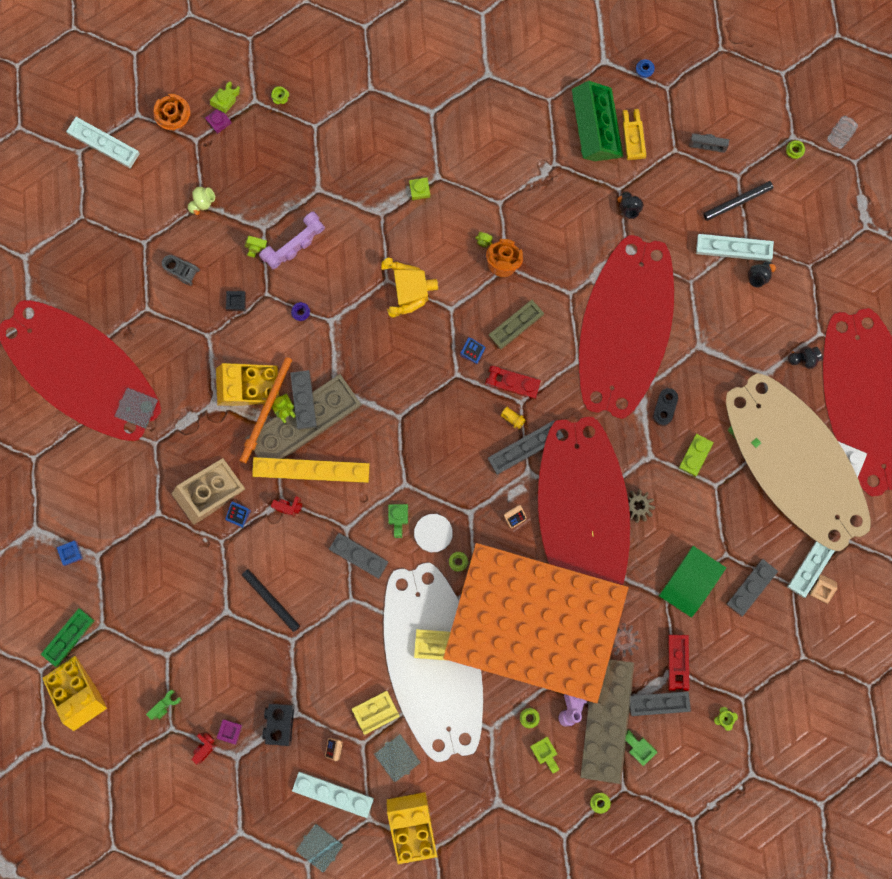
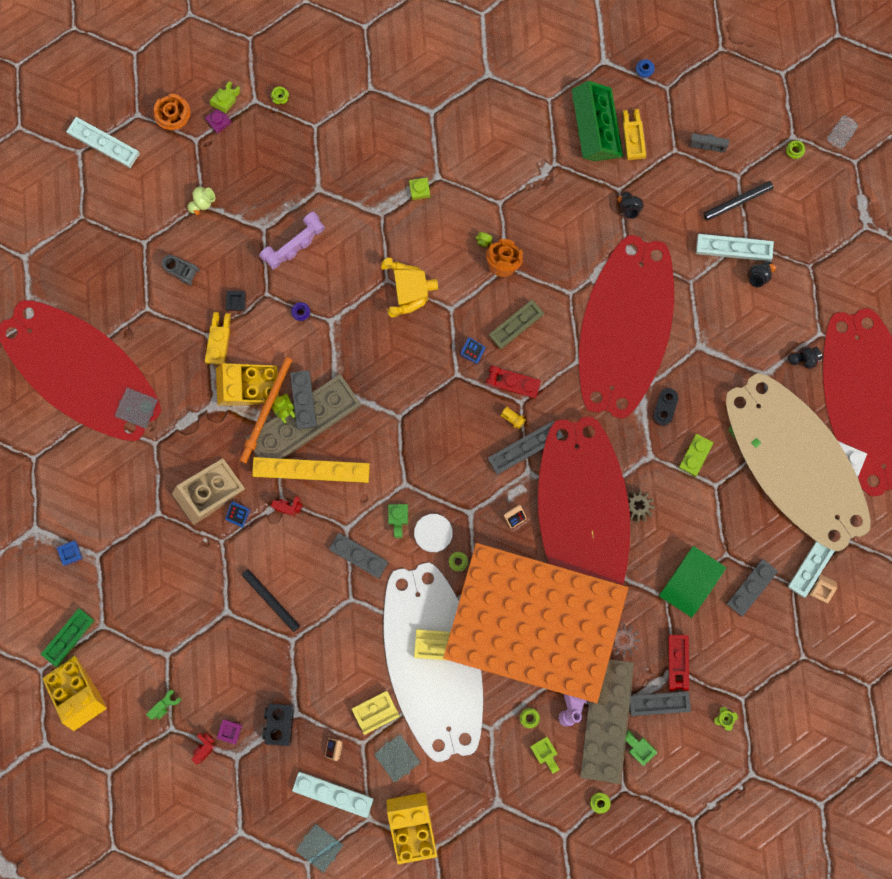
lime plate [244,236,267,258] -> none
none -> yellow hinge [205,312,231,365]

